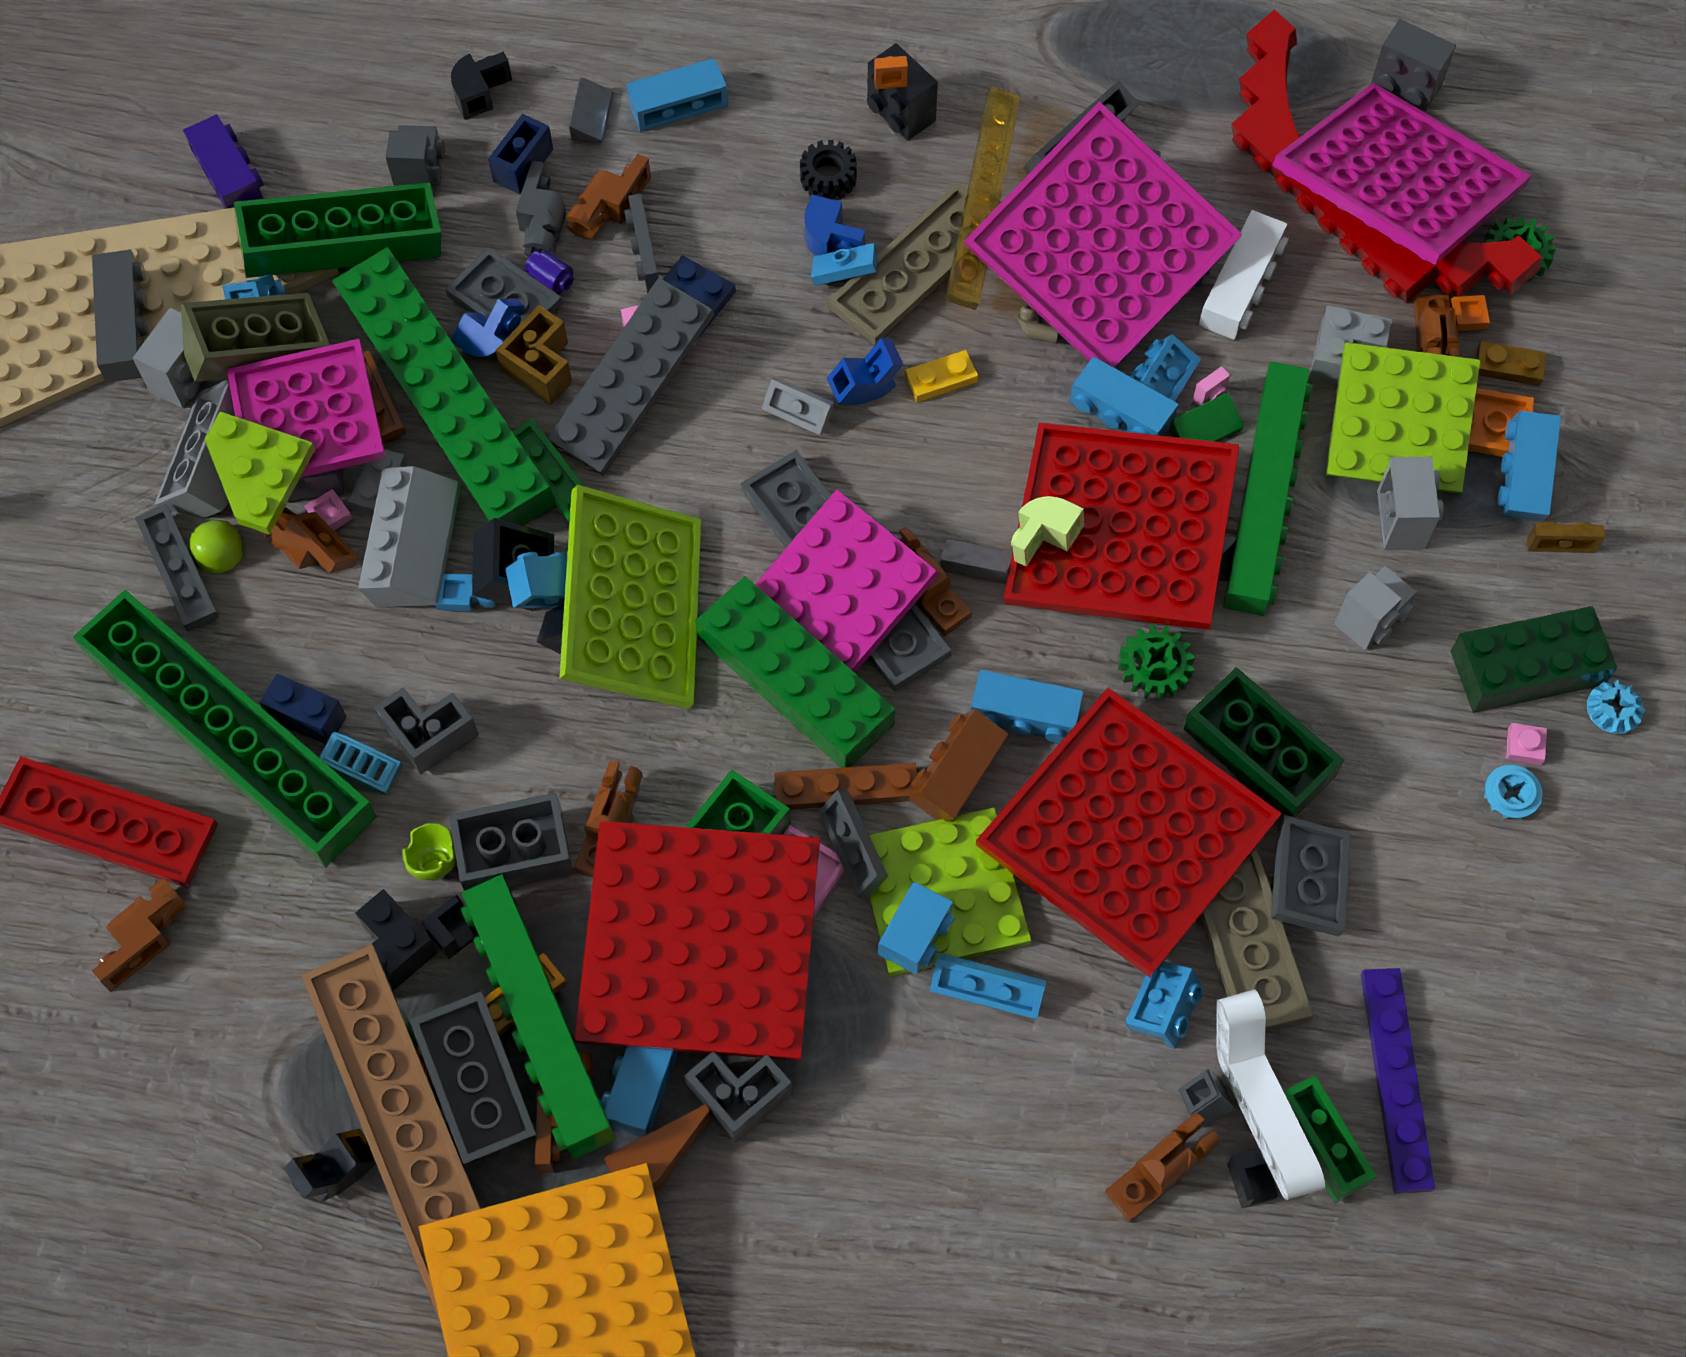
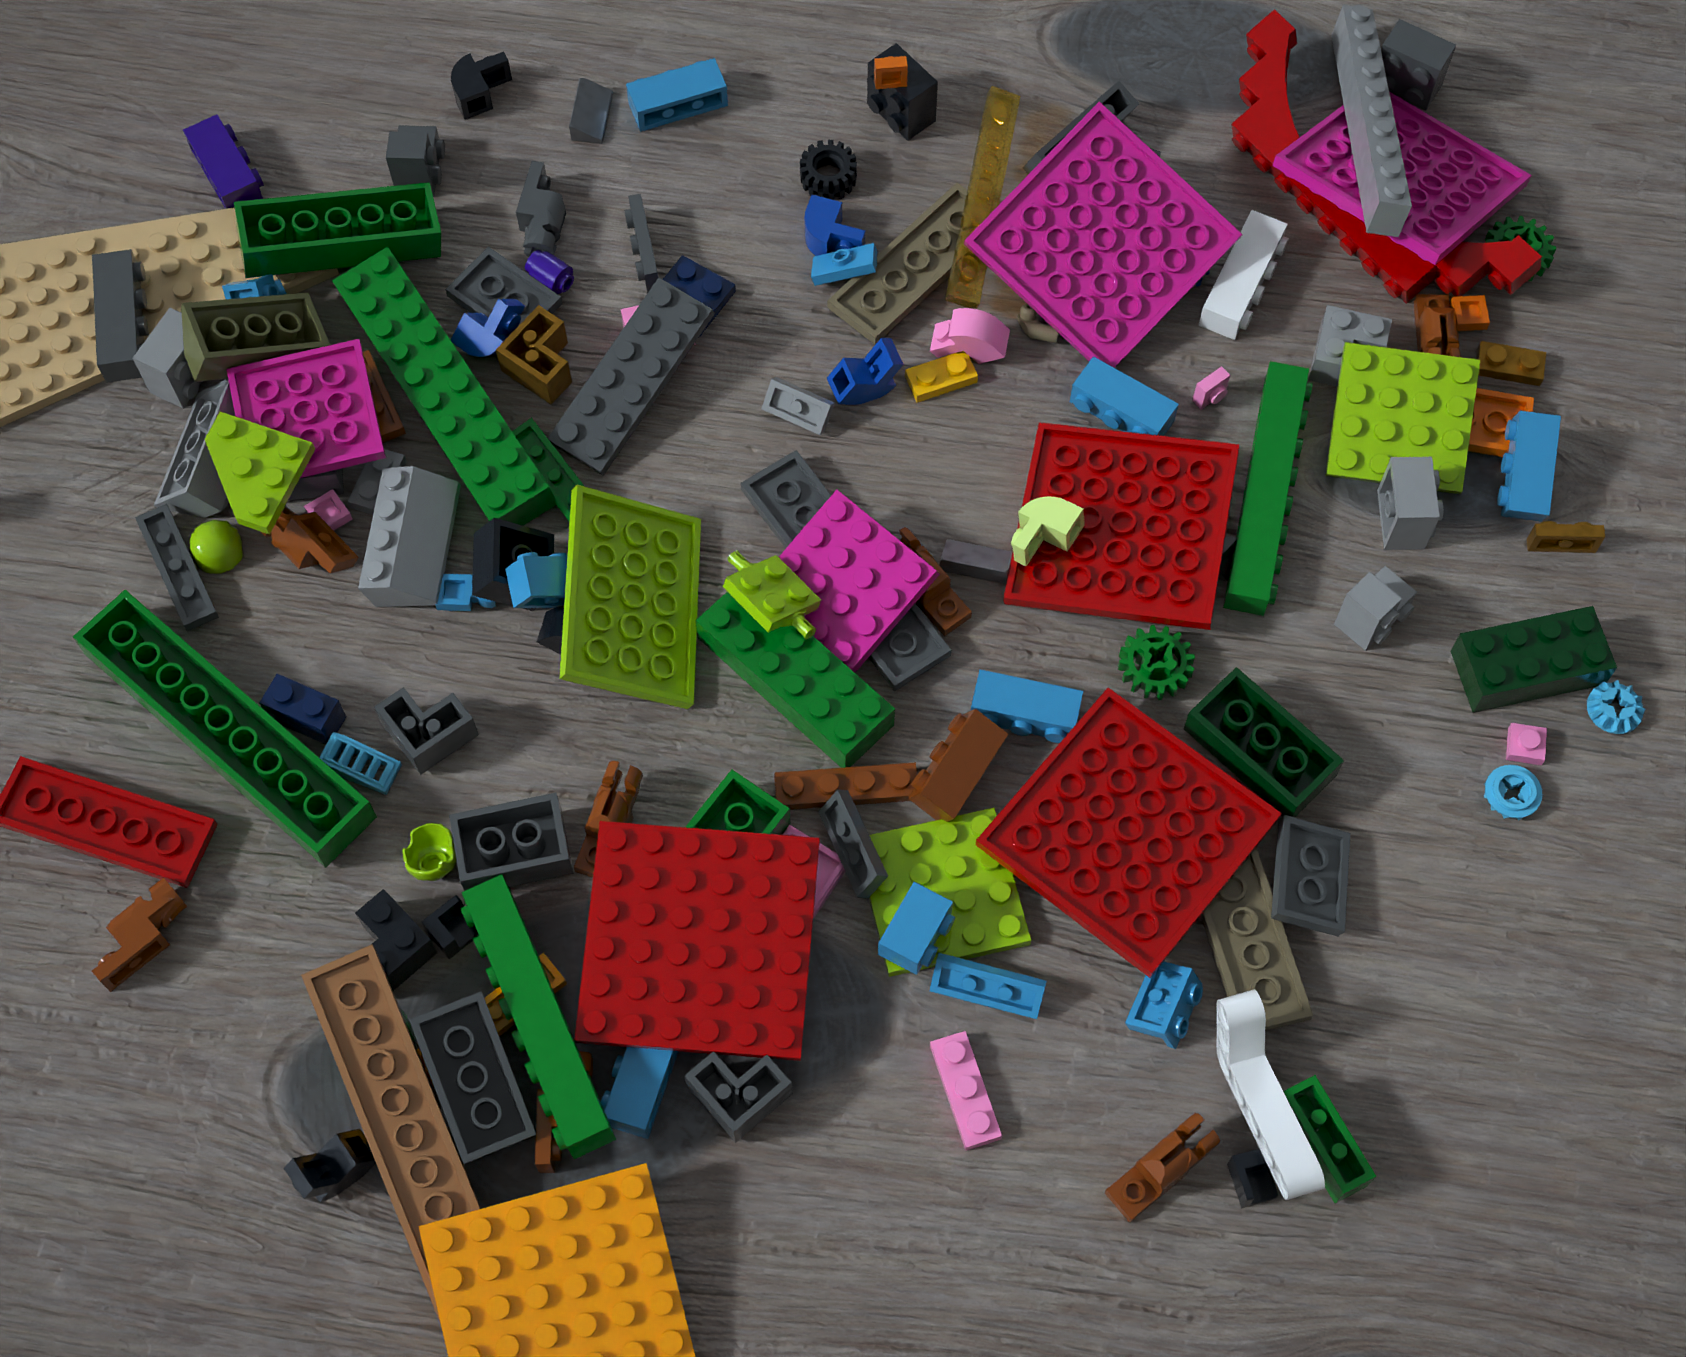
dark blue brick [488,113,554,194] -> none
dark orange plate [566,154,651,239] -> none
dark orange slope [603,1104,712,1196] -> none
dark azure bracket [1130,334,1201,401] -> none
green slope [1169,393,1243,442] -> none
dark grey slope [1178,1069,1235,1128] -> none
dark purple plate [1361,968,1435,1194] -> none
none -> lime plate [723,550,821,639]
none -> bright pink brick [930,308,1010,364]
none -> bright pink plate [930,1031,1002,1151]
none -> light grey brick [1331,5,1412,237]

